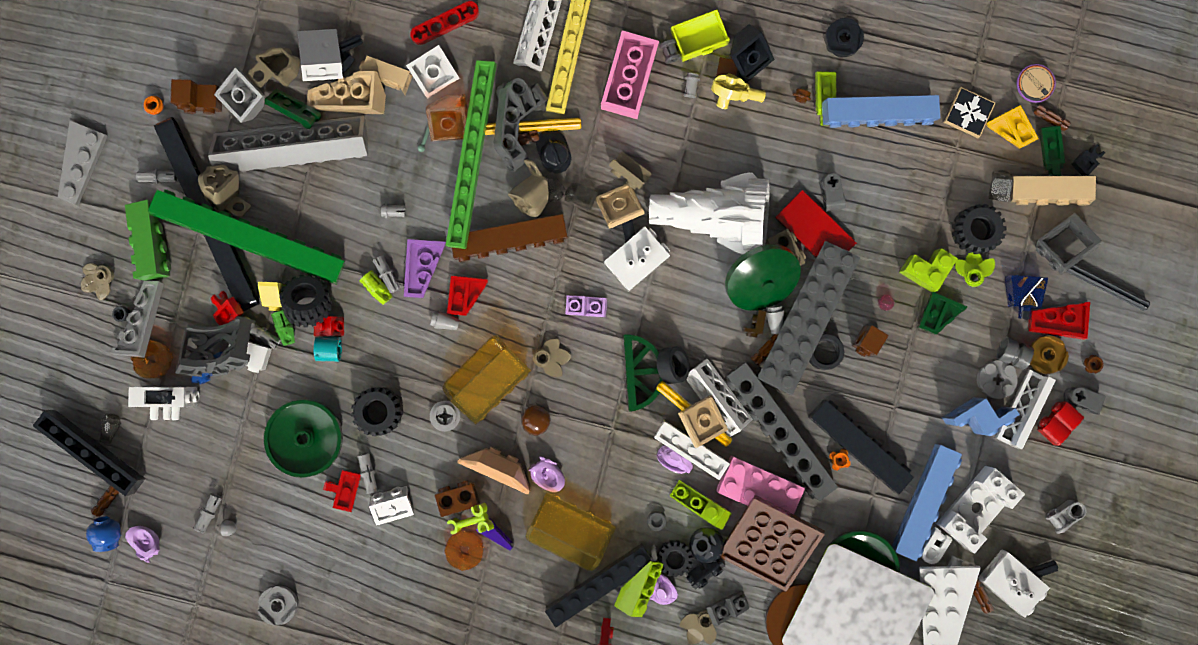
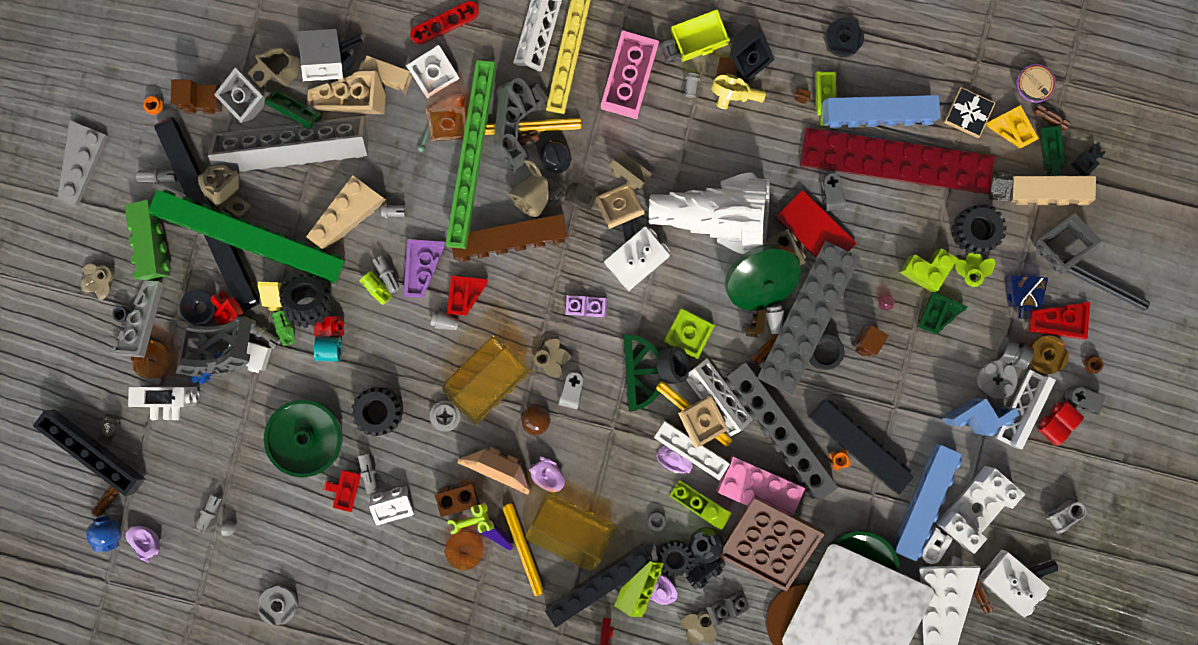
none -> black piece [179,290,216,325]
none -> tan wedge [306,175,387,250]
none -> yellow axle [503,503,544,596]
none -> light grey piece [559,371,583,410]
none -> lime plate [664,308,715,359]
none -> dark red plate [800,128,995,195]

